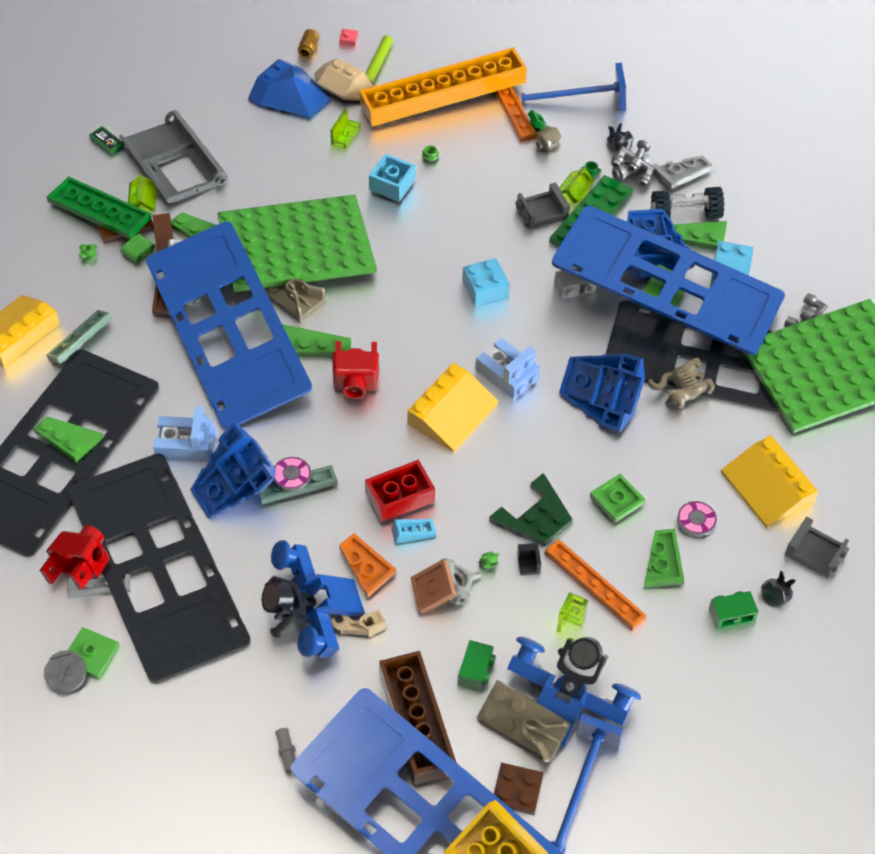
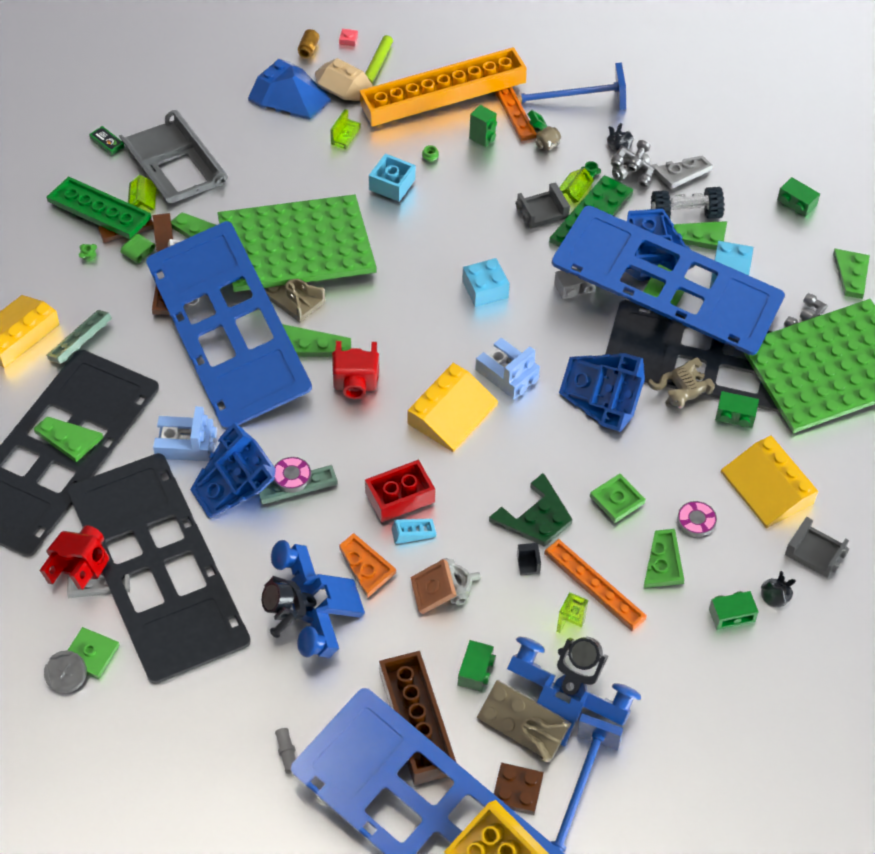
tan piece [330,610,387,638] -> none
bright green plate [478,551,499,568] -> none
none -> green brick [469,105,497,147]
none -> green brick [715,391,759,428]
none -> green brick [777,177,820,217]
none -> bright green wing [833,248,870,299]

